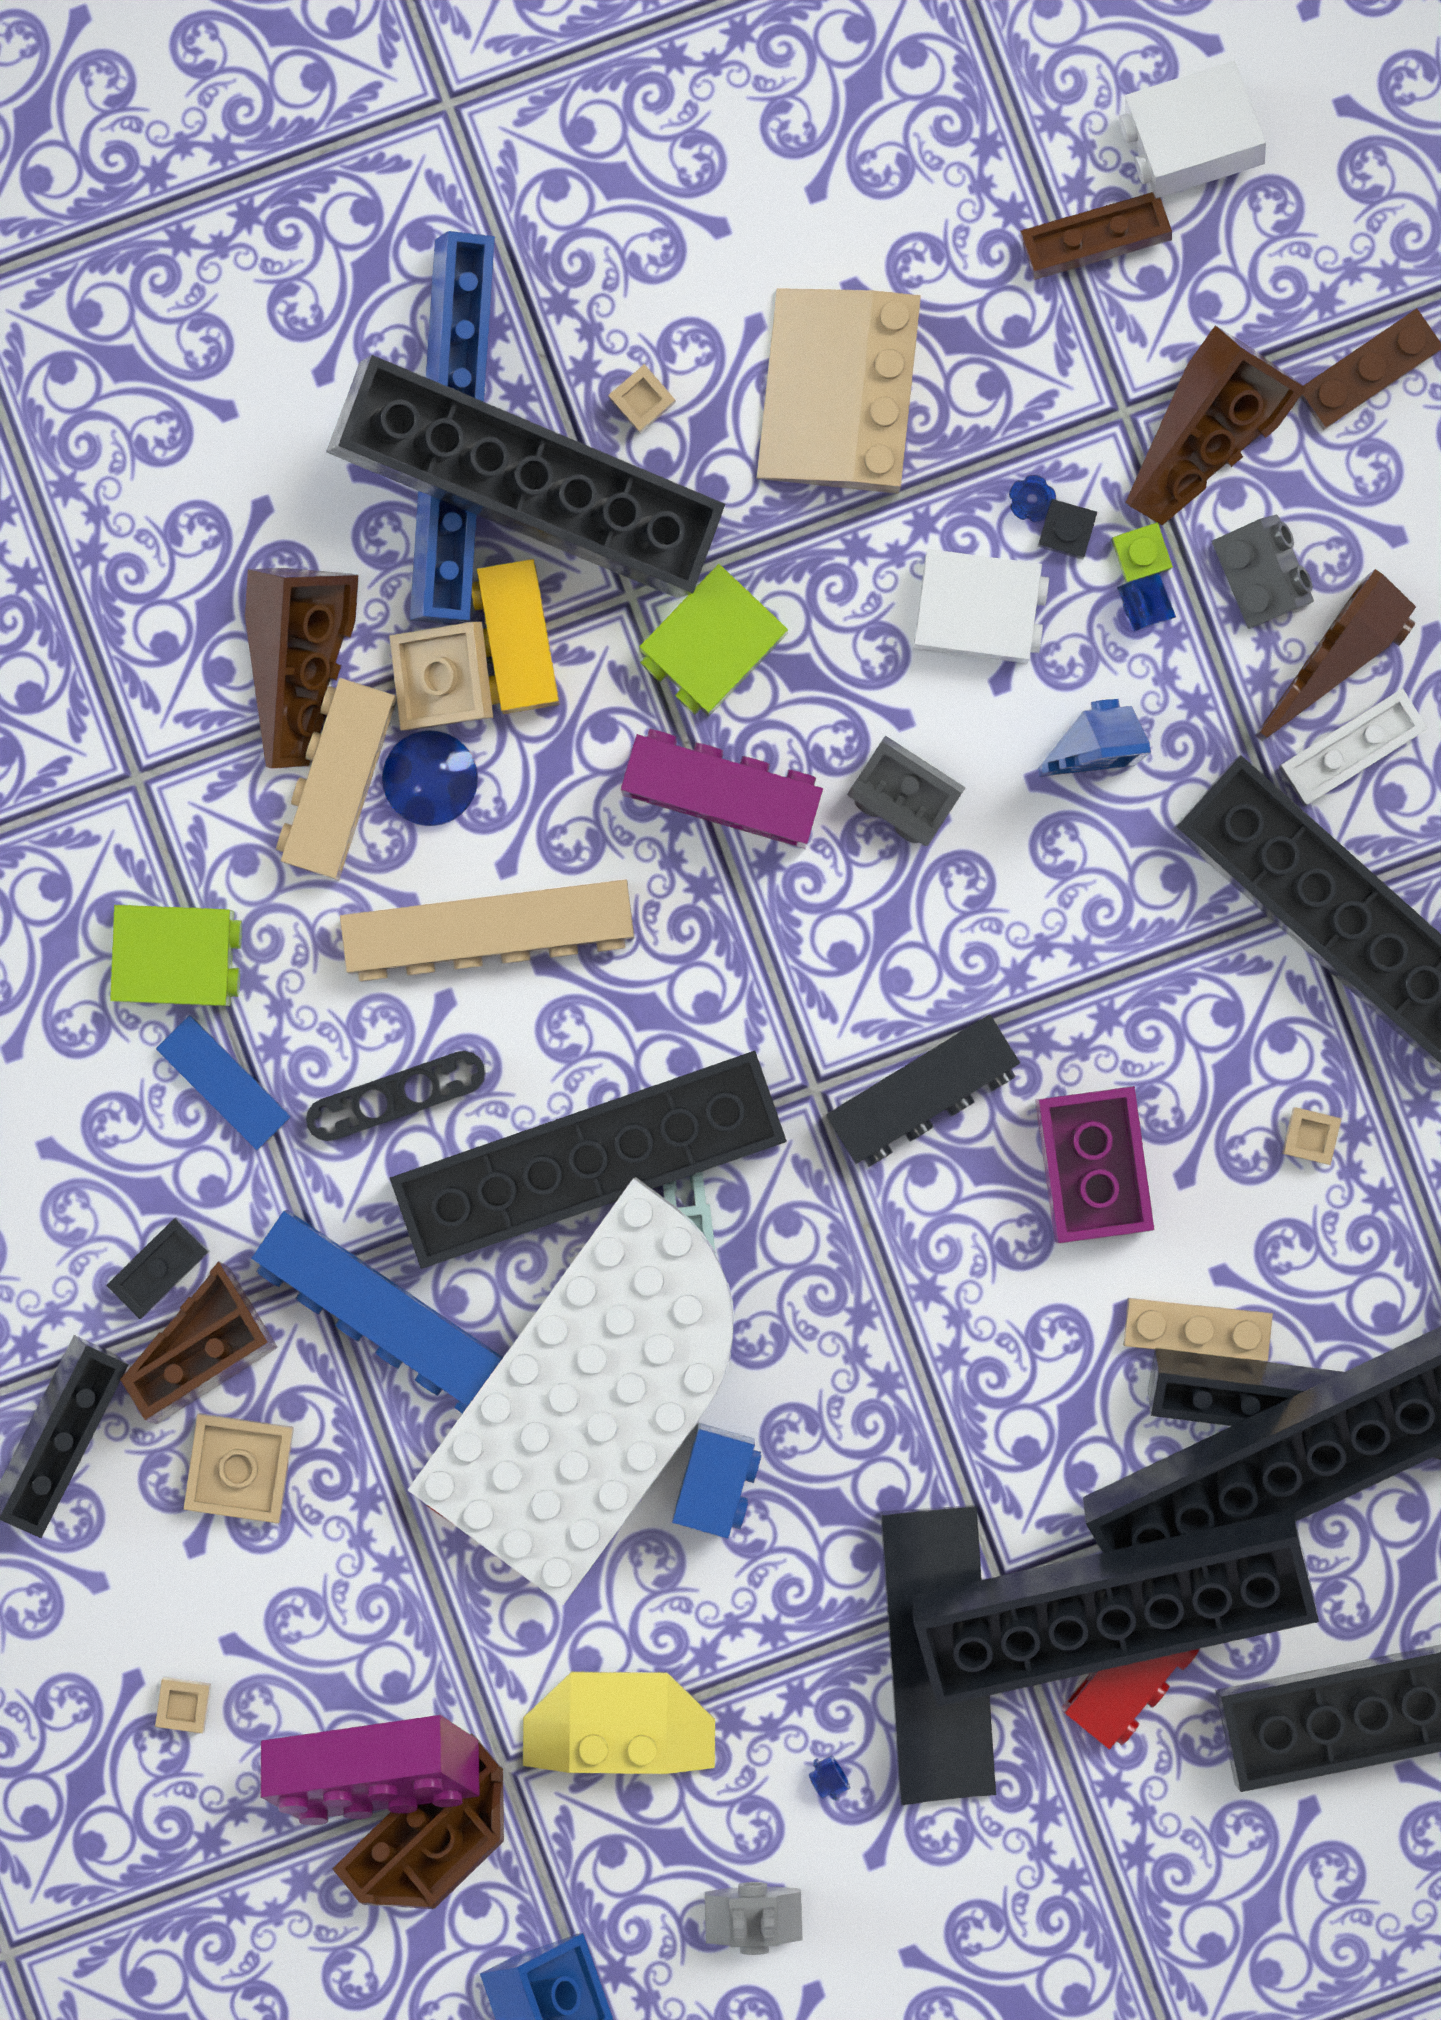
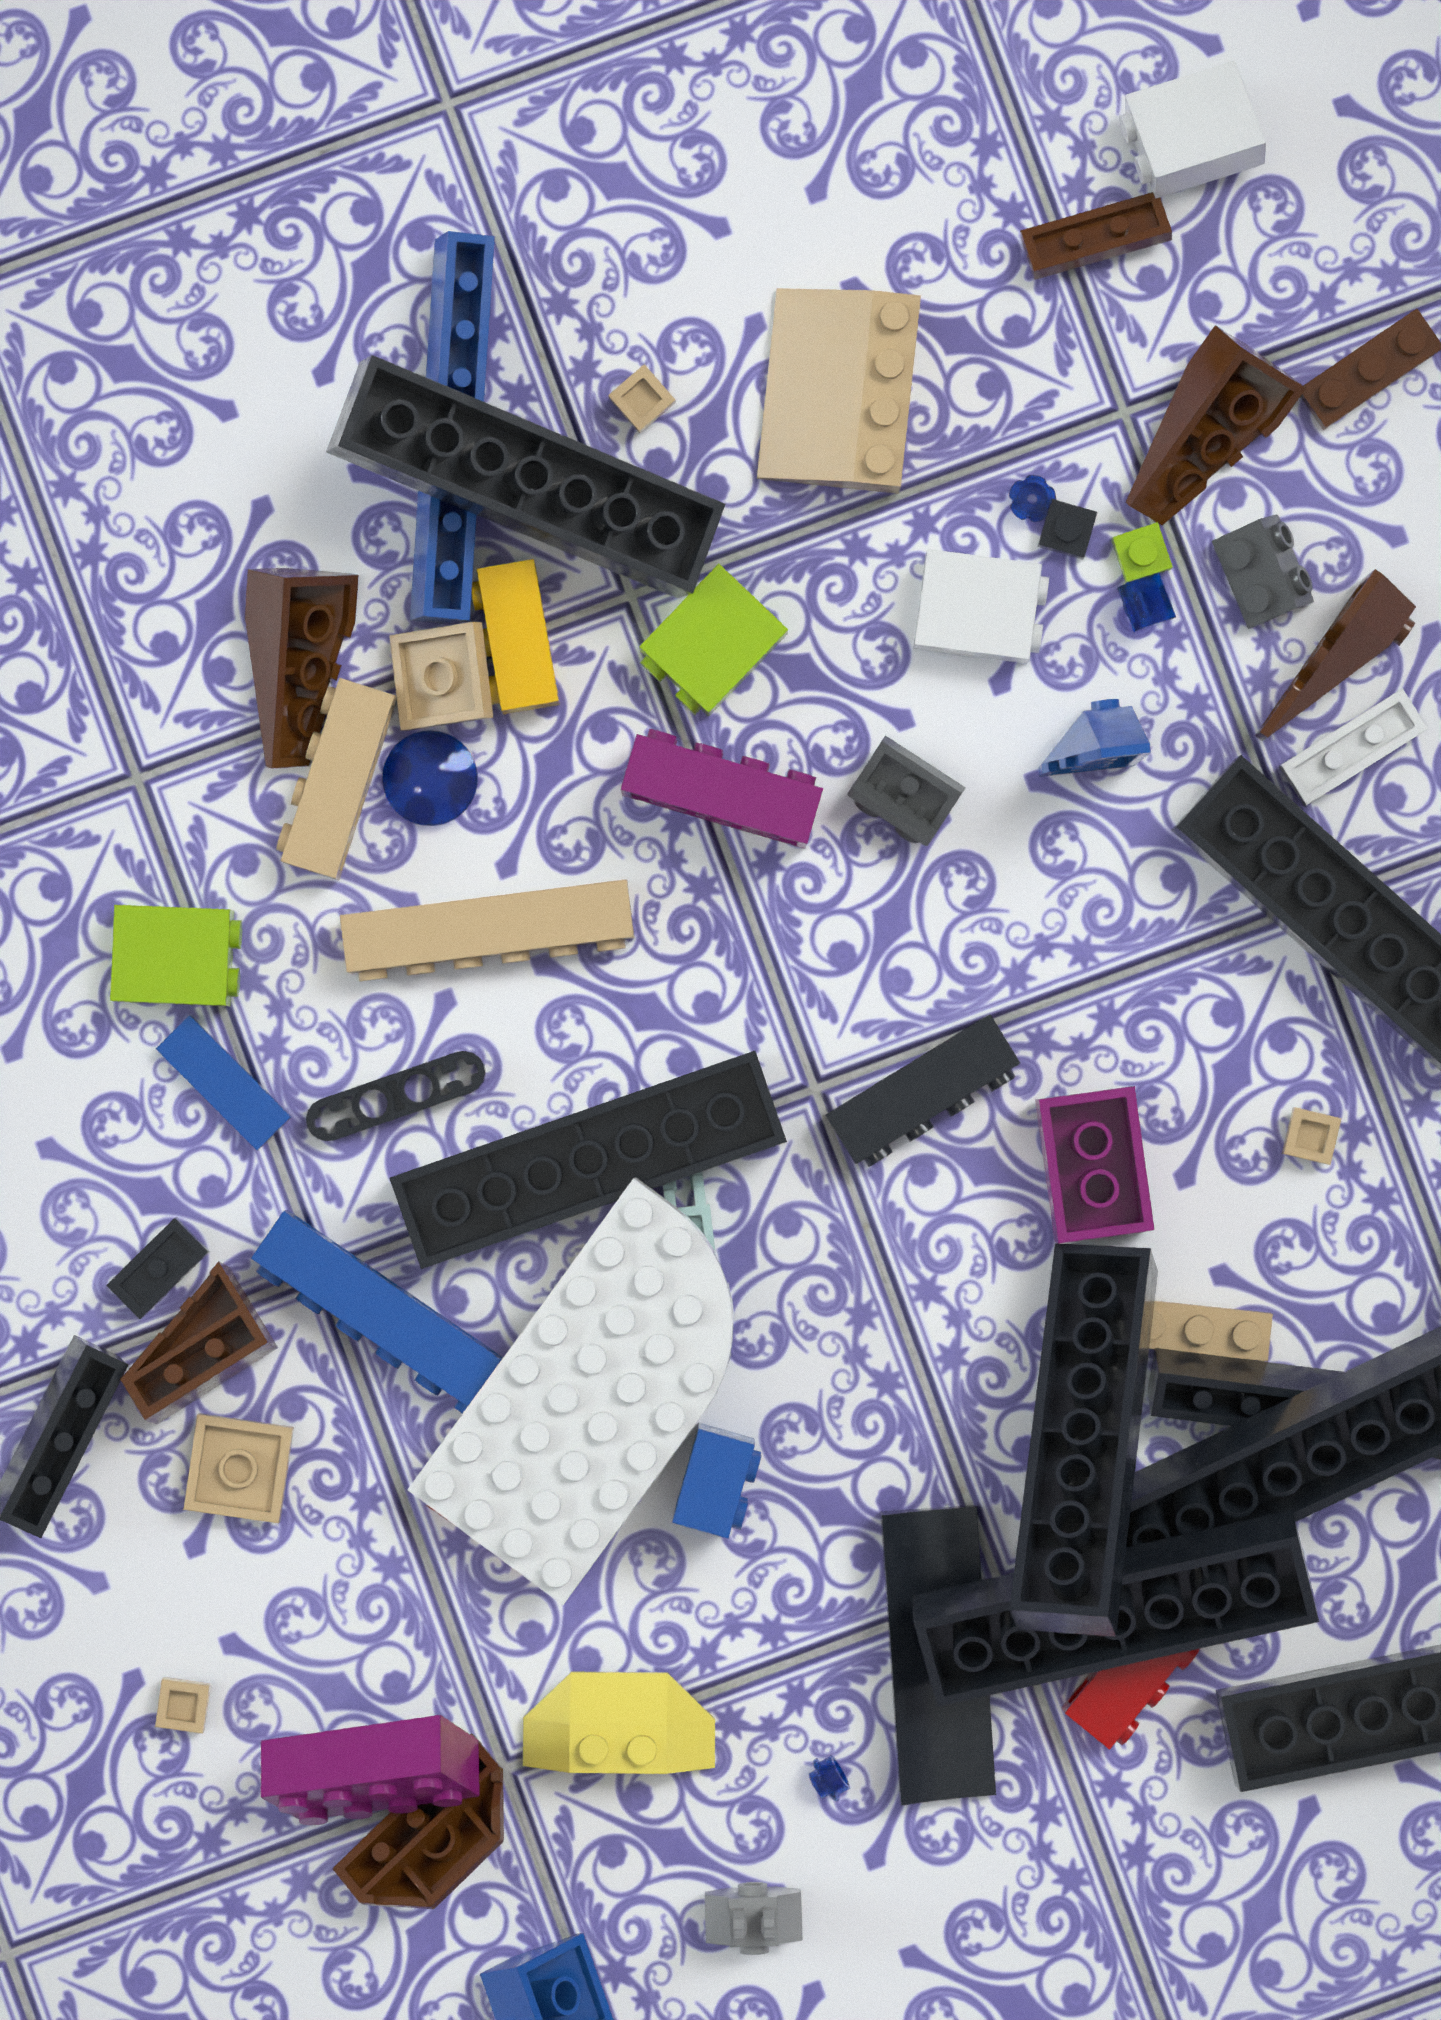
none -> black brick [1009,1243,1158,1637]

